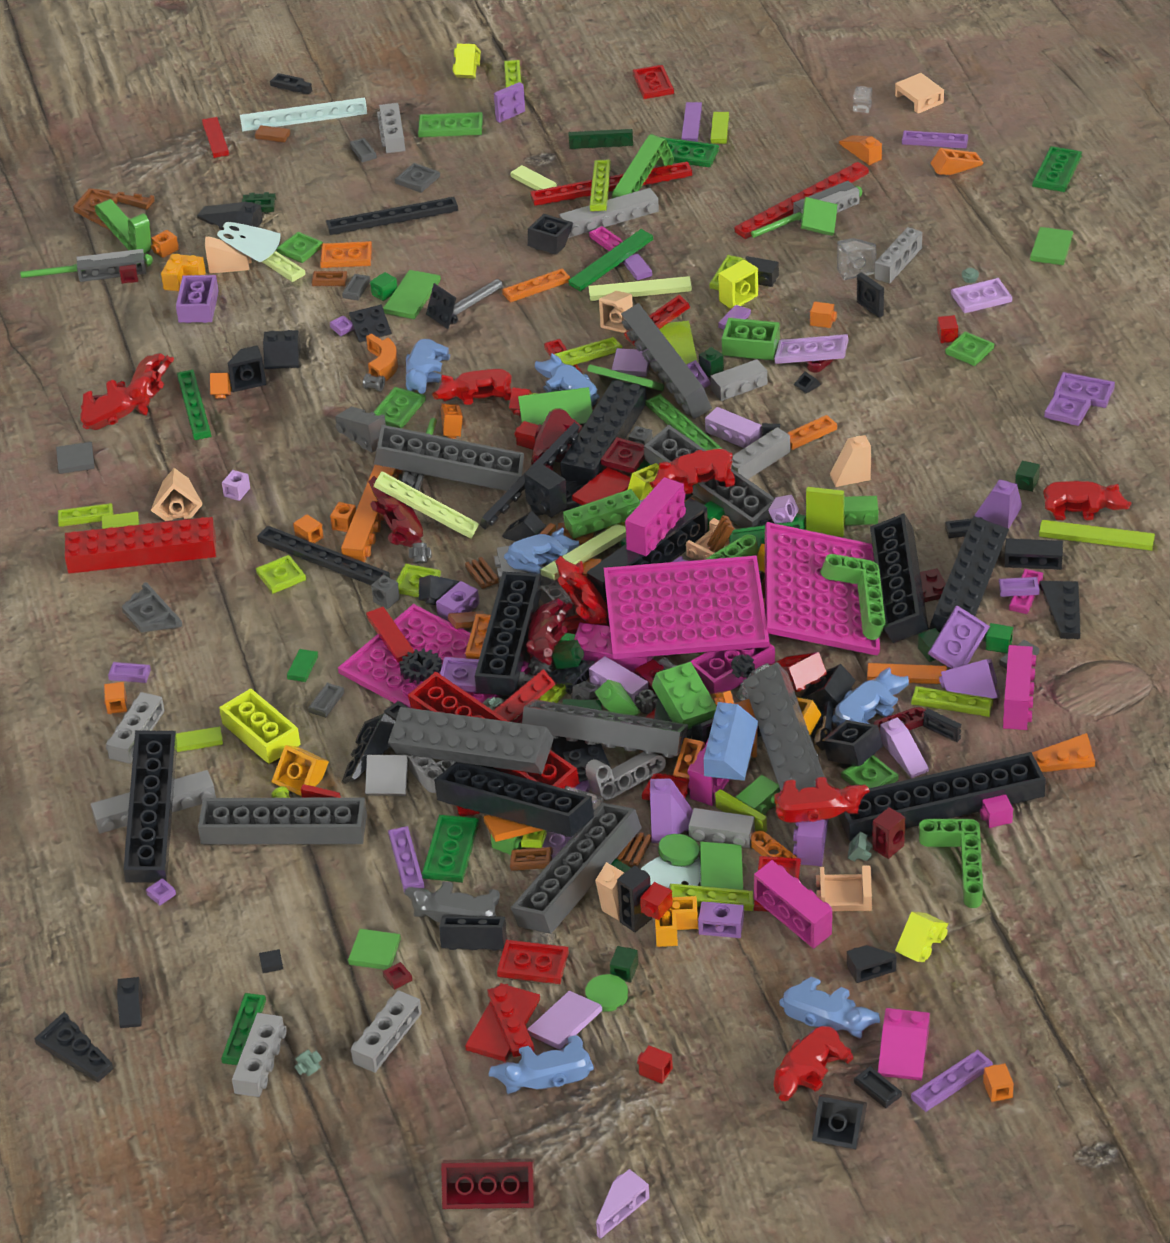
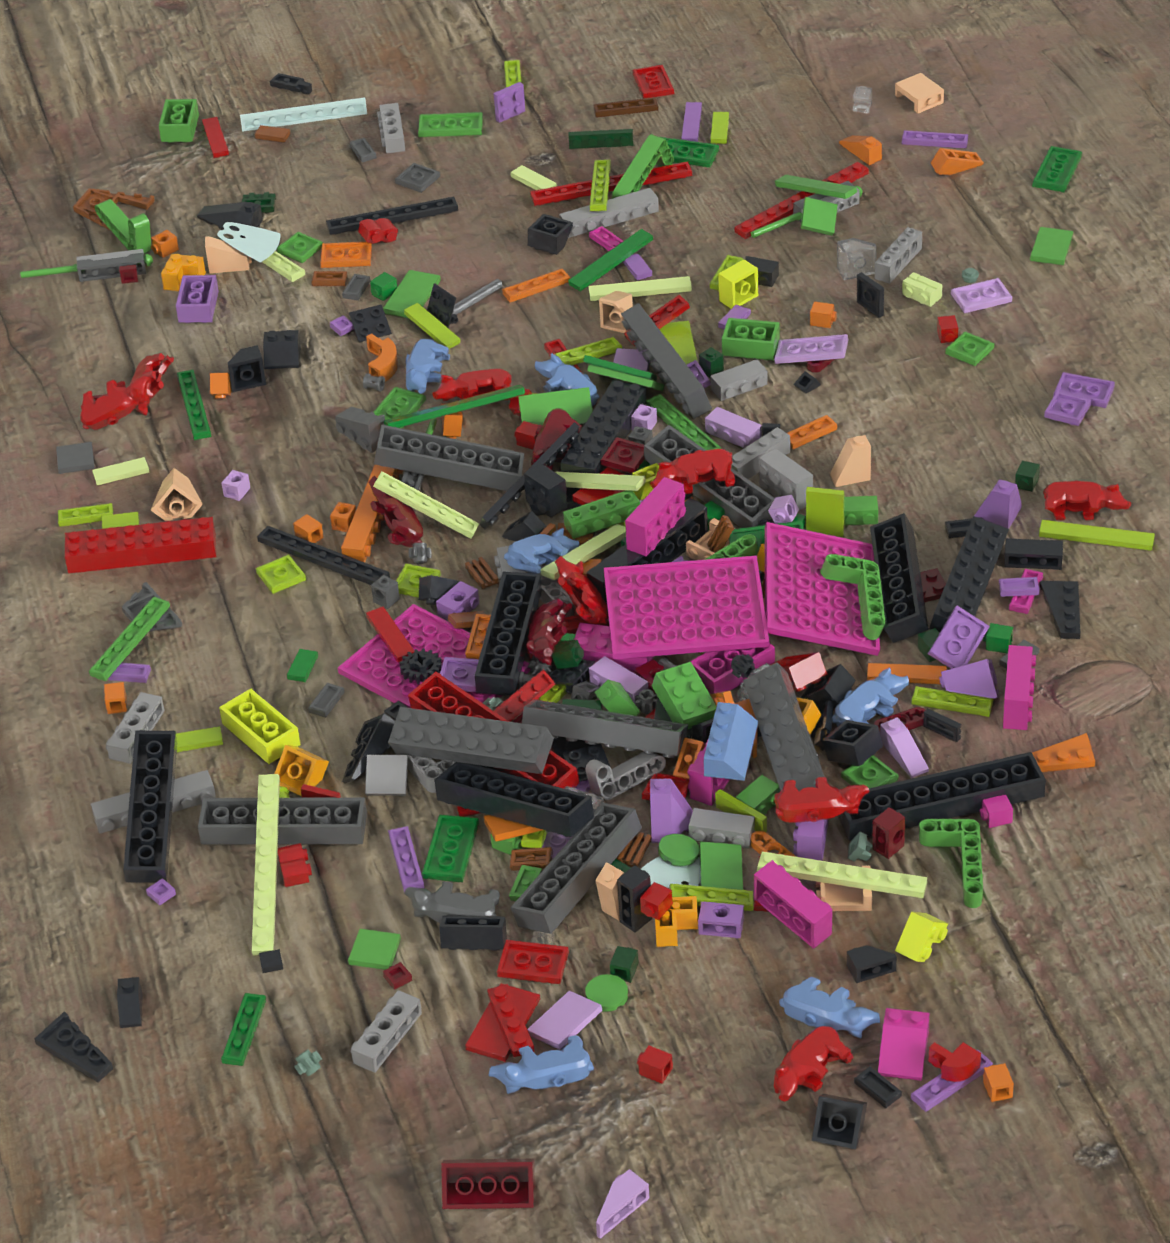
light grey brick [232,1013,286,1097] -> none
neon yellow brick [453,43,481,78] -> none
none -> bright green tile [89,597,170,681]
none -> yellowish green tile [92,457,149,485]
none -> bright green brick [159,99,199,143]
none -> yellowish green plate [252,774,280,956]
none -> red brick [277,843,312,887]
none -> red brick [358,218,398,243]
none -> green tile [384,384,525,428]
none -> lime tile [404,303,460,349]
none -> bright green plate [509,865,542,901]
none -> yellowish green tile [555,472,646,491]
none -> green tile [583,355,658,382]
none -> reddish brown tile [593,97,658,118]
none -> lavender brick [631,404,657,431]
none -> yellowish green plate [757,851,927,898]
none -> light grey brick [759,449,813,511]
none -> bright green tile [775,175,857,199]
none -> yellowish green brick [902,272,942,307]
none -> red brick [929,1042,981,1082]

